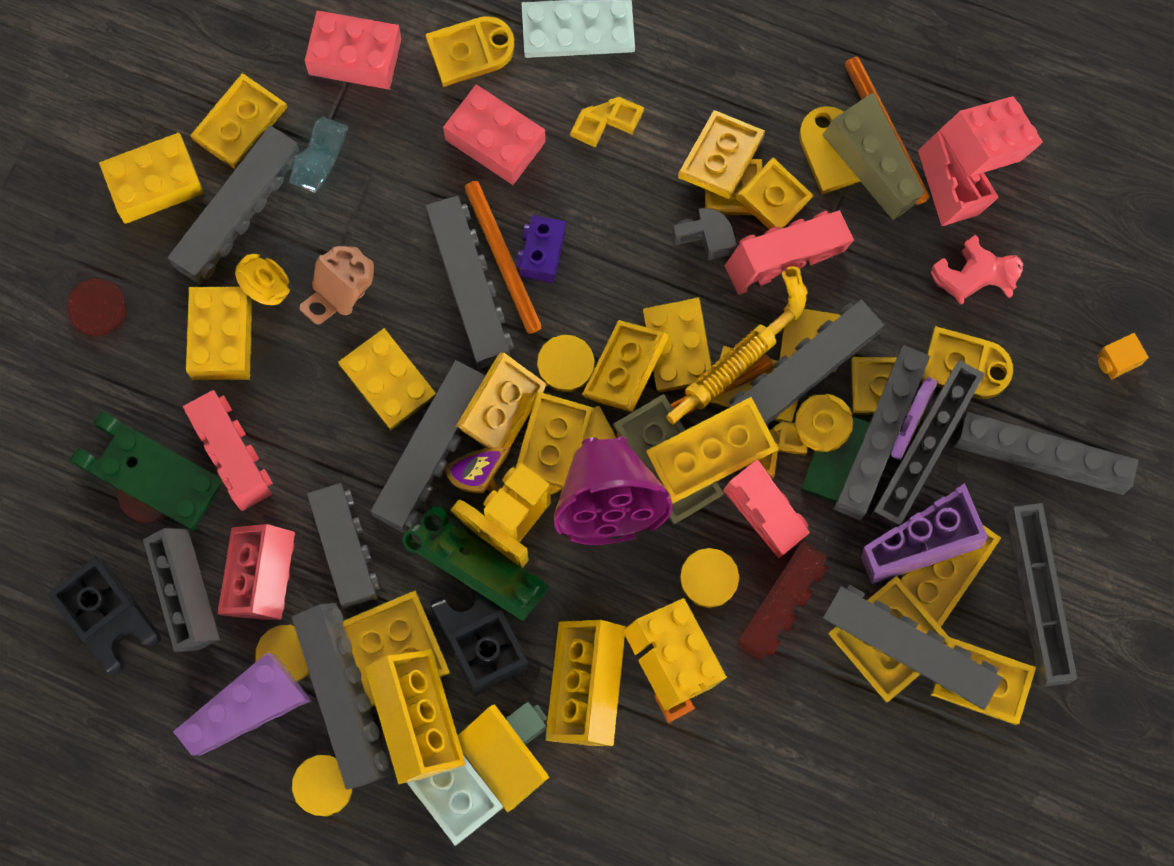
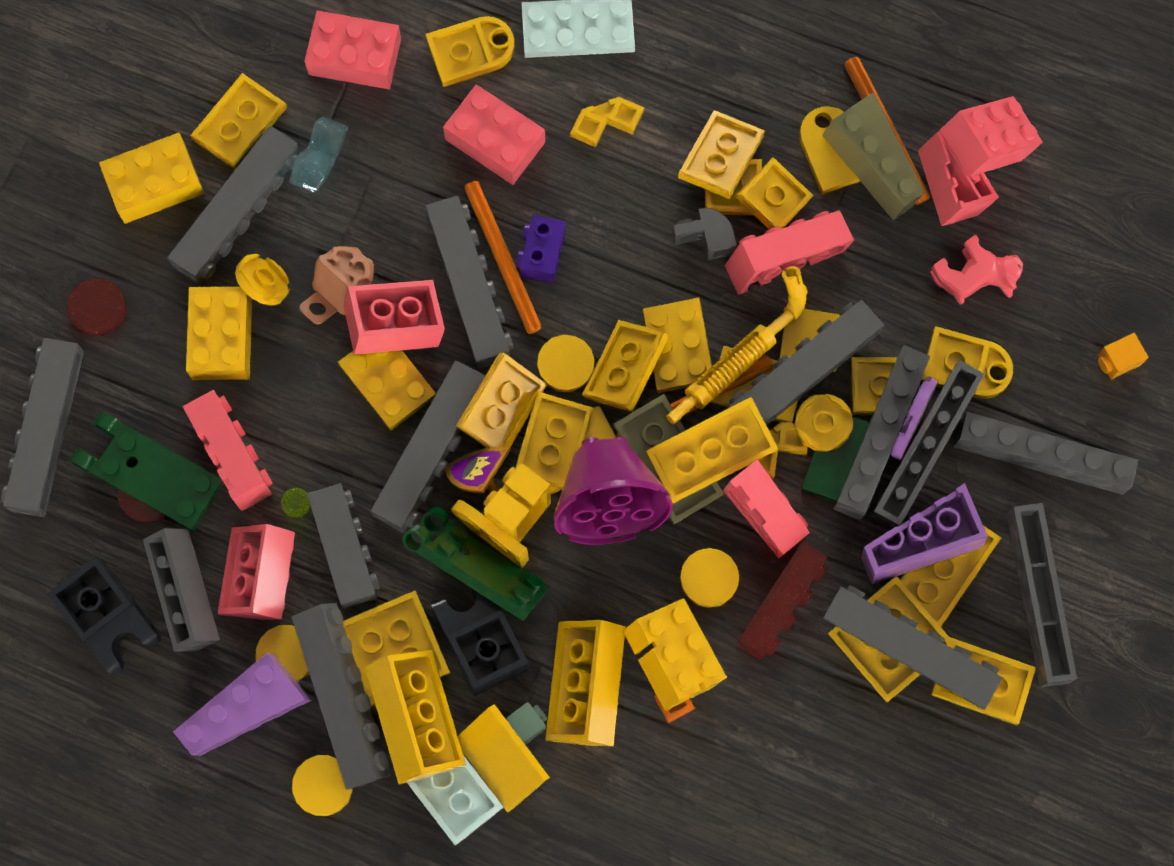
none -> dark grey brick [1,338,84,518]
none -> clear neon green plate [281,488,310,518]
none -> coral brick [343,280,445,354]

